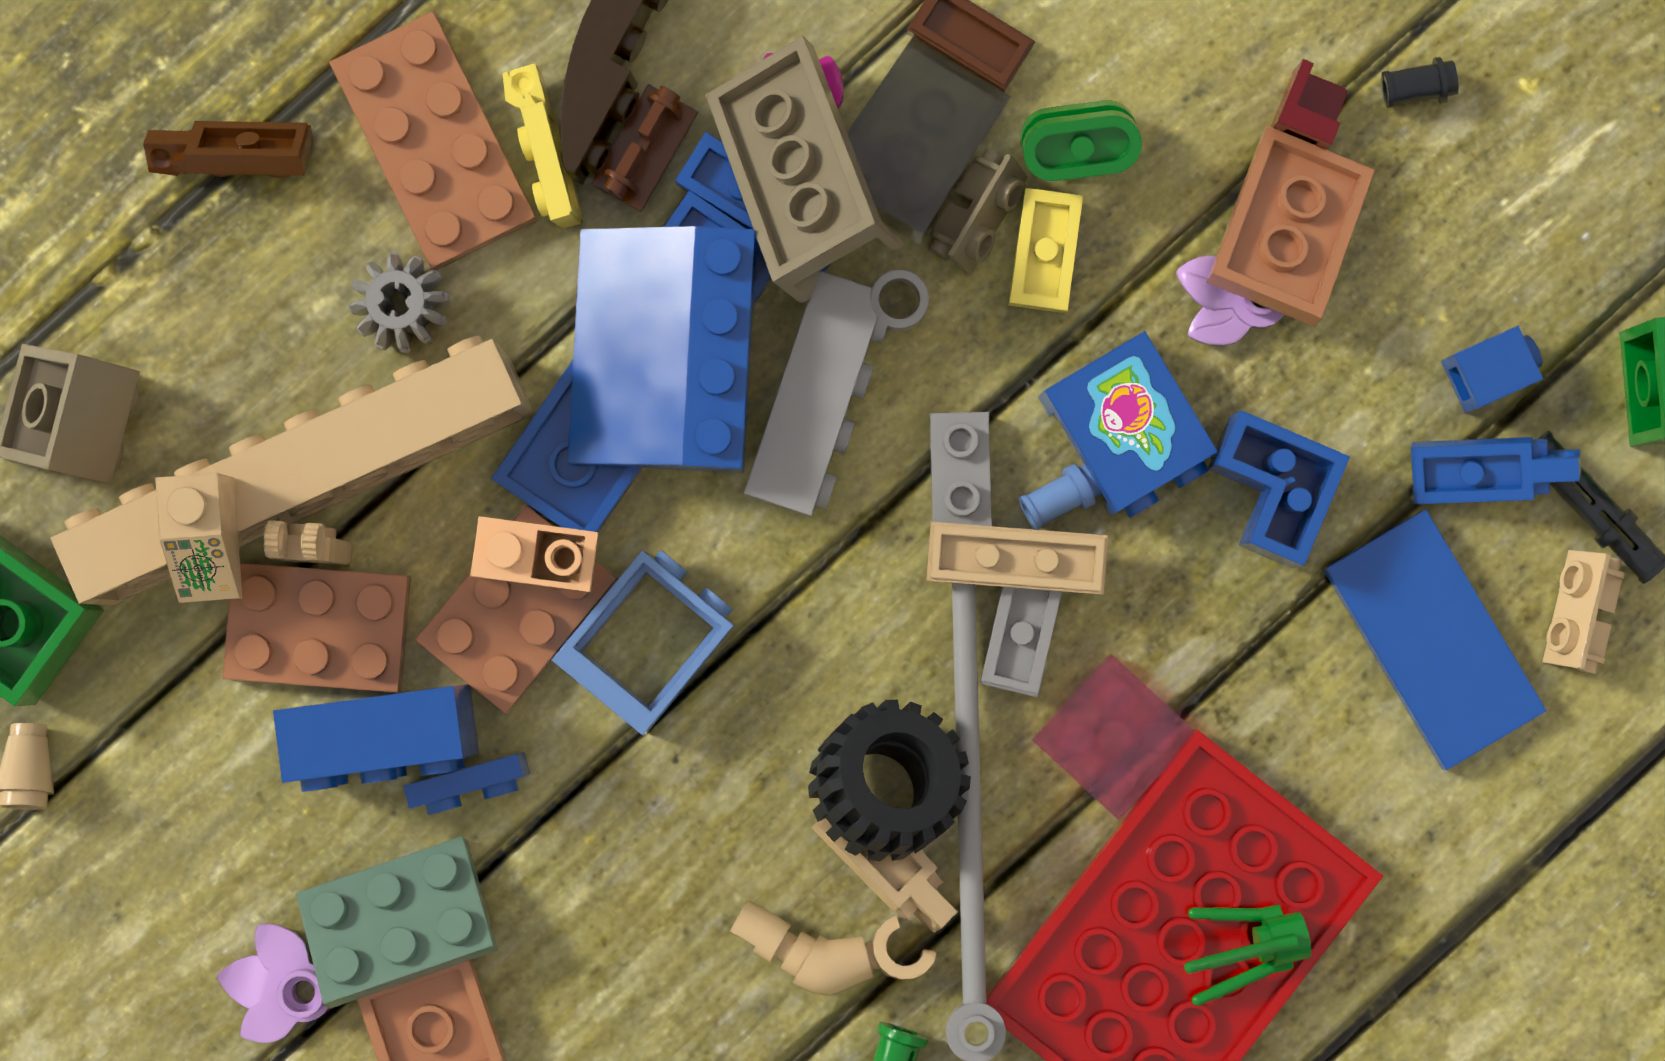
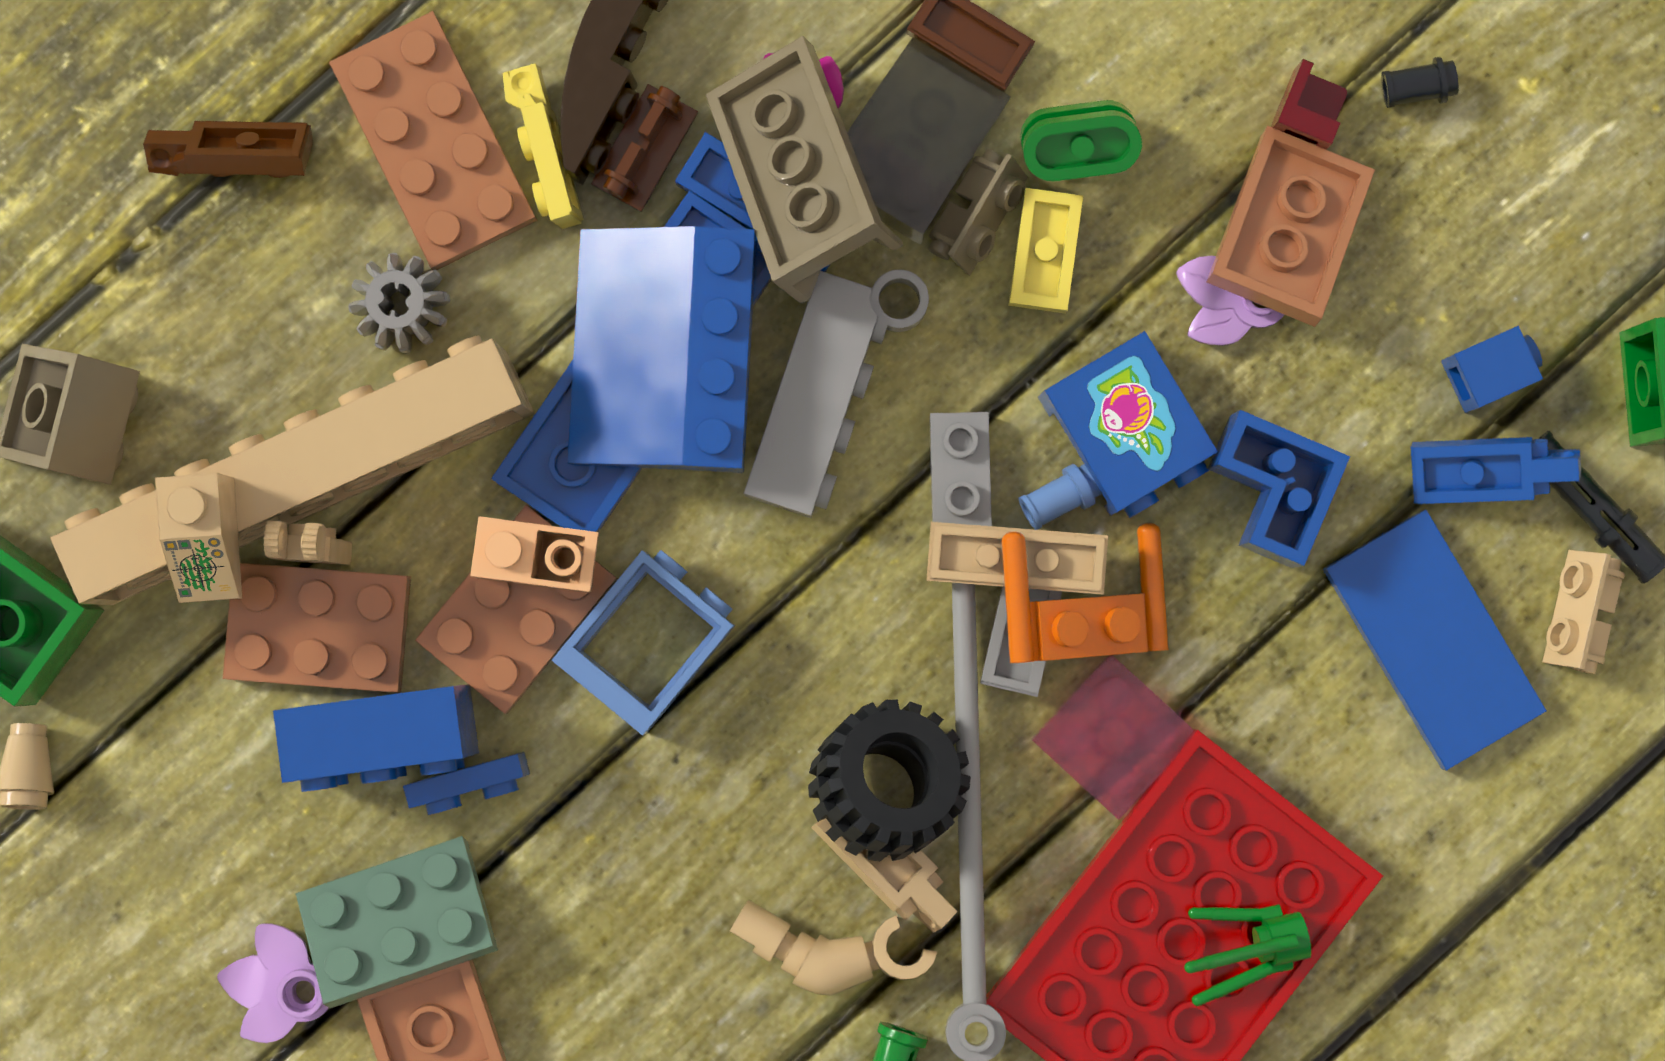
none -> orange plate [1002,523,1169,663]

